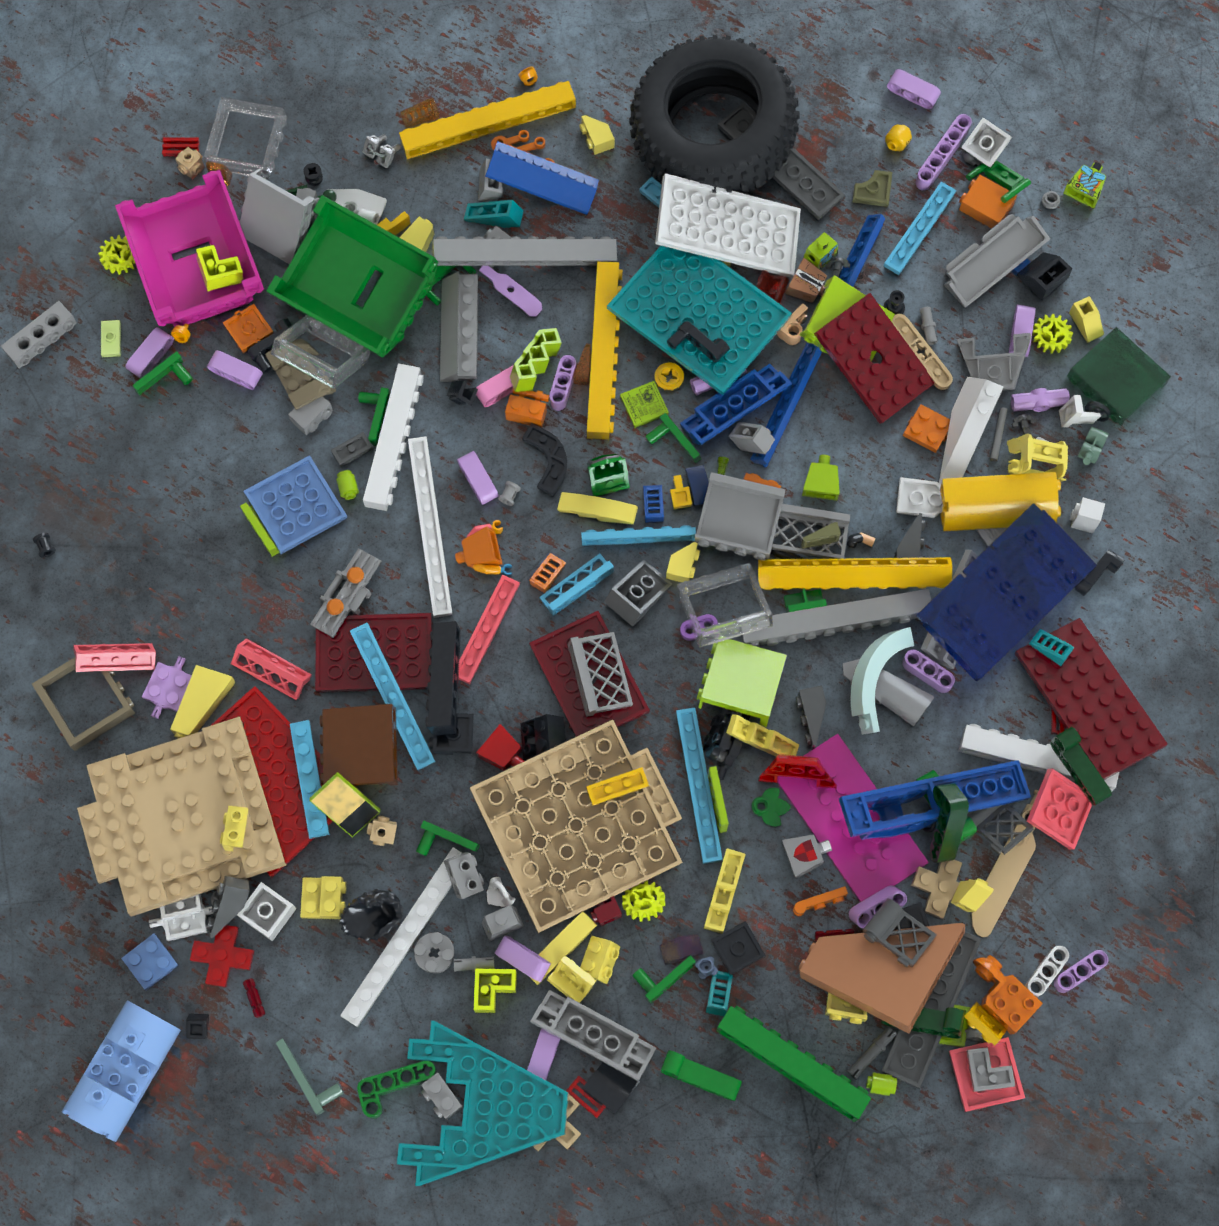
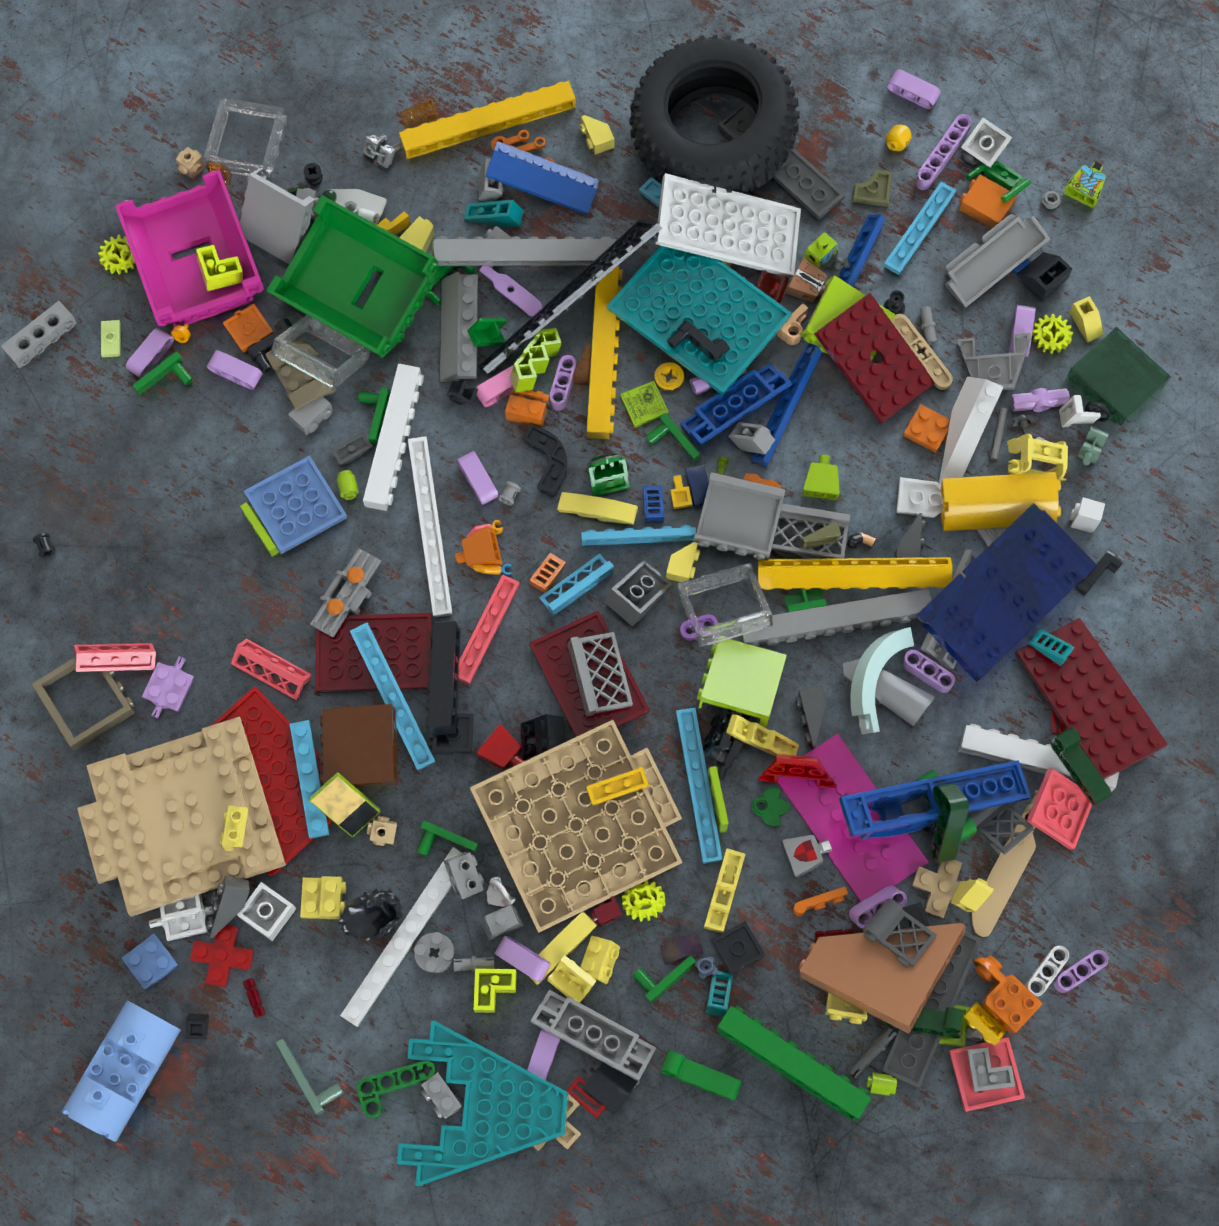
red tile [162,137,200,157] -> none
light yellow slope [170,665,235,739] -> none
light orange tile [518,66,538,86] -> none
none -> green panel [467,318,507,346]
none -> black wing [478,219,662,374]

